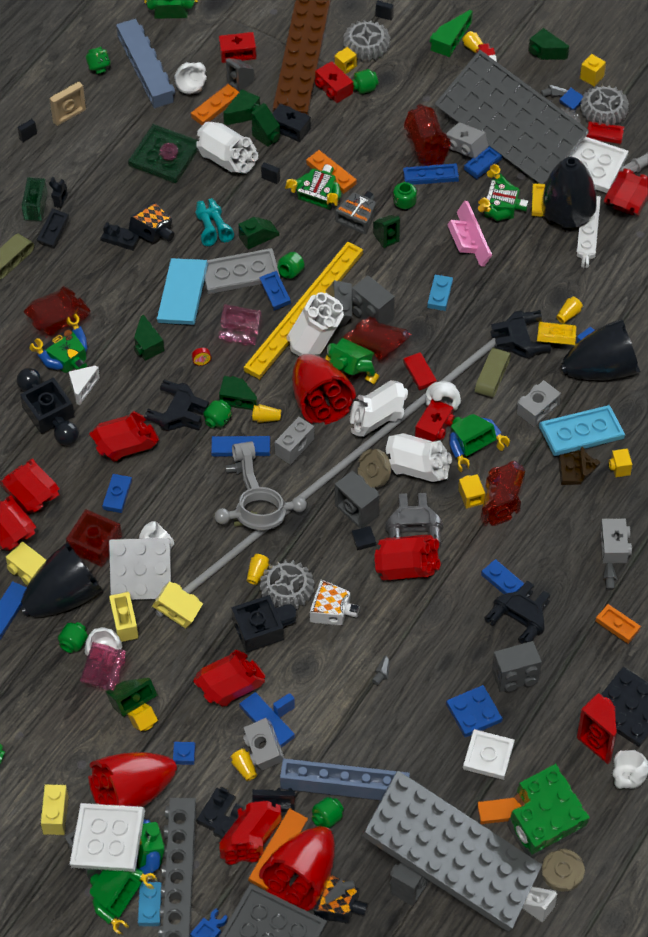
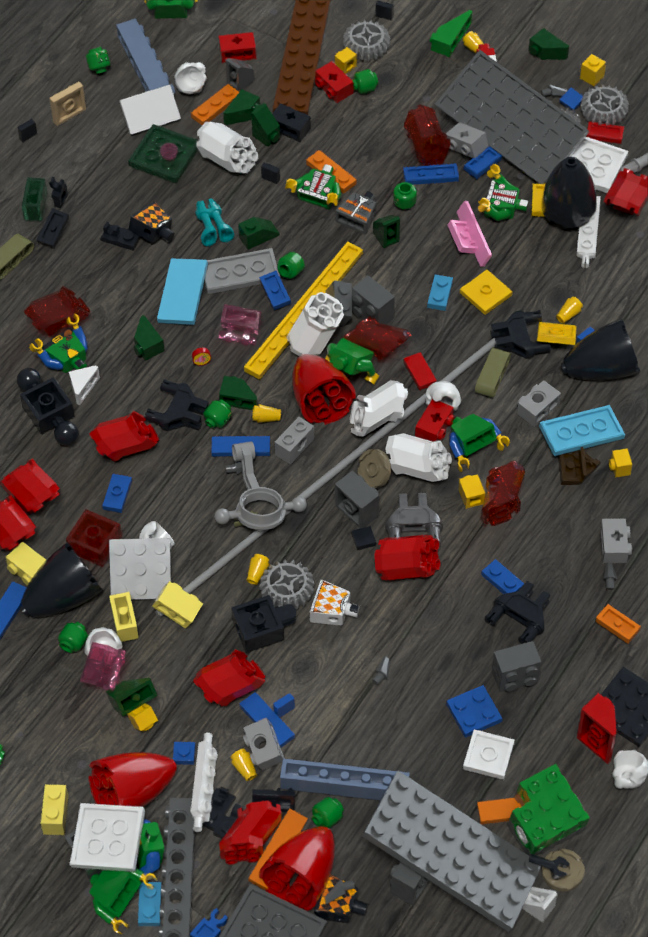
none -> white tile [119,85,181,135]
none -> white plate [191,733,217,832]
none -> yellow plate [460,270,513,315]
none -> black bar [528,854,570,880]

